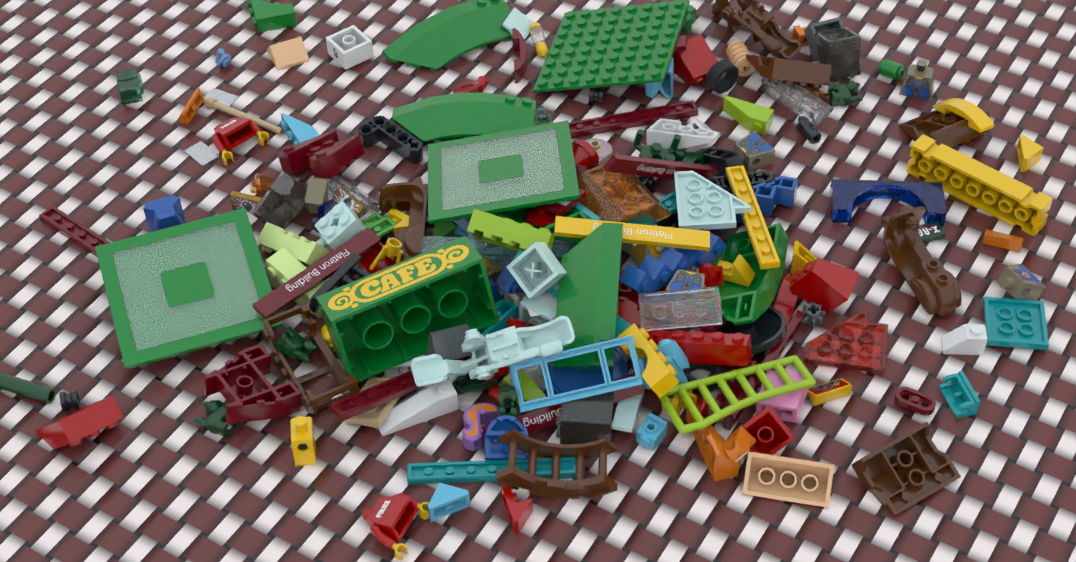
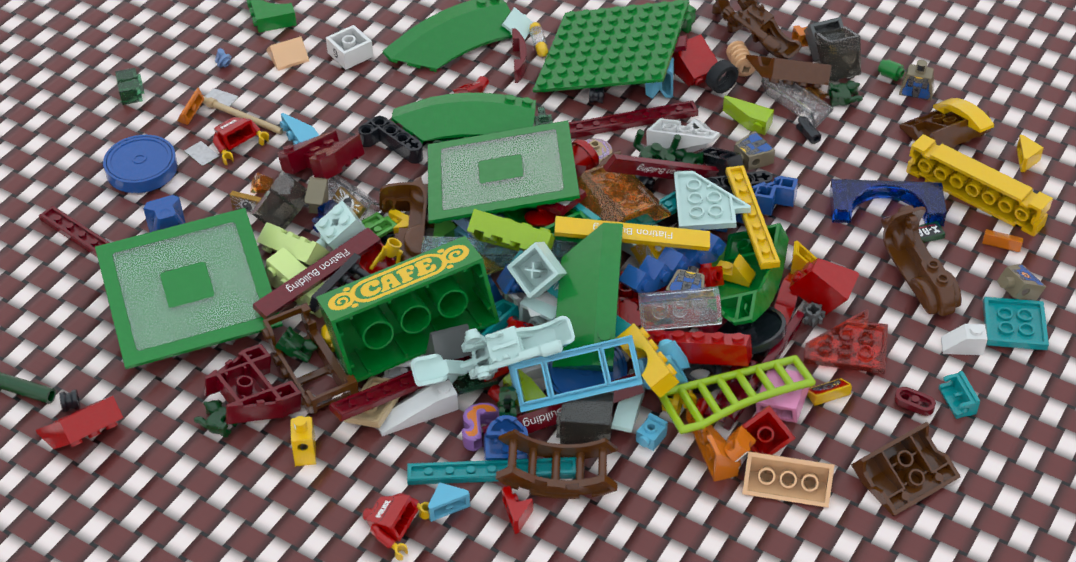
none -> blue brick [103,135,178,193]

